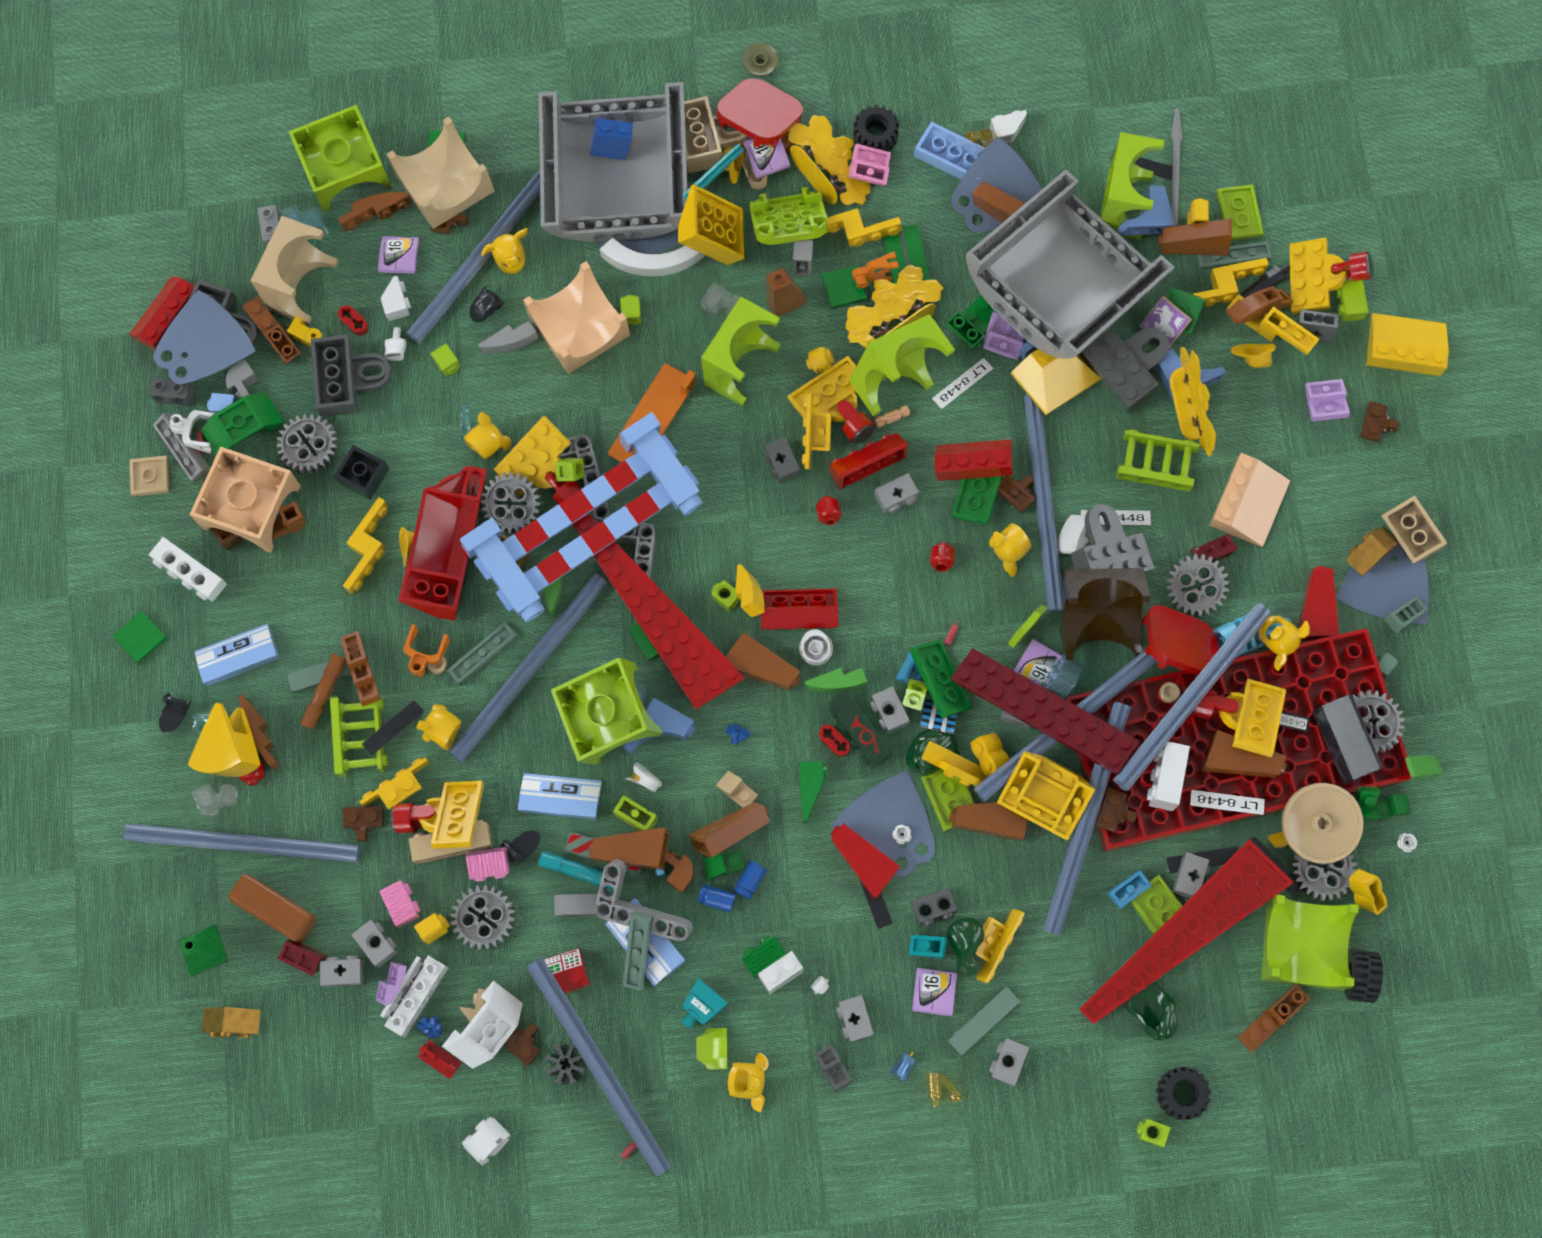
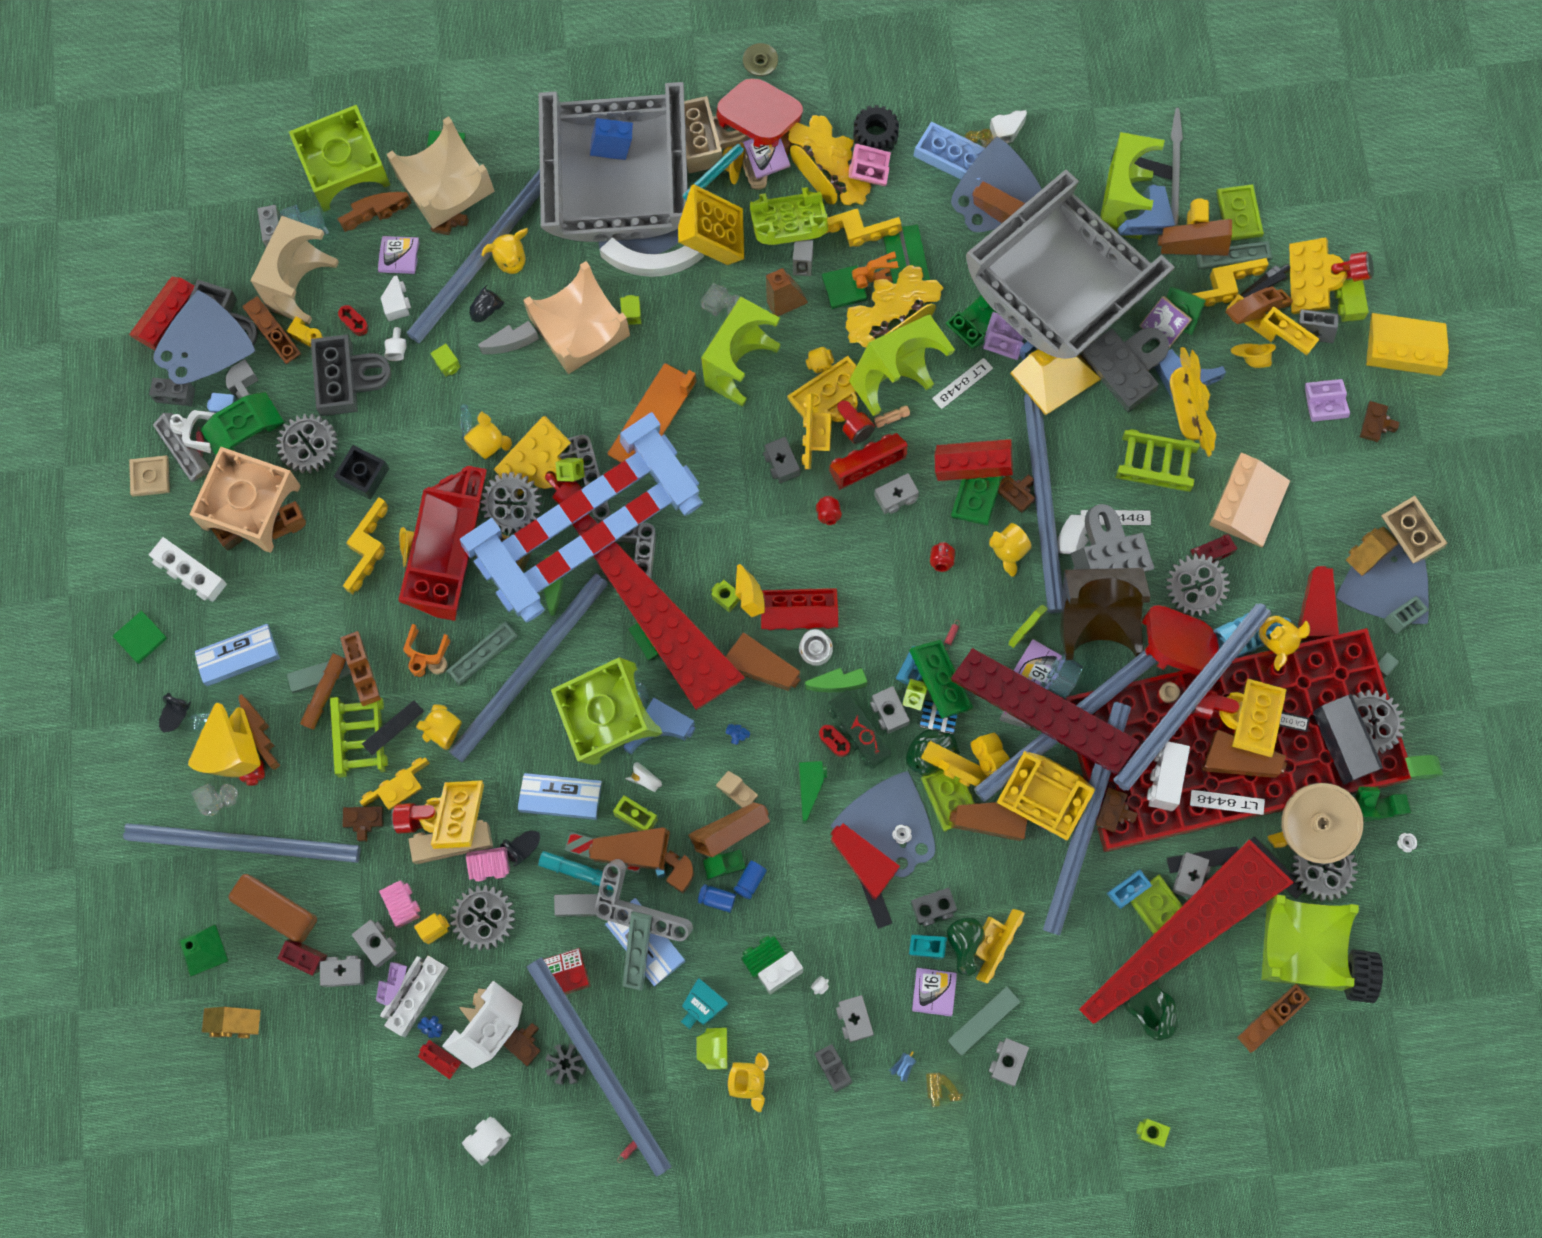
black tyre [1156,1067,1211,1120] -> none
yellow brick [1349,869,1387,915] -> none

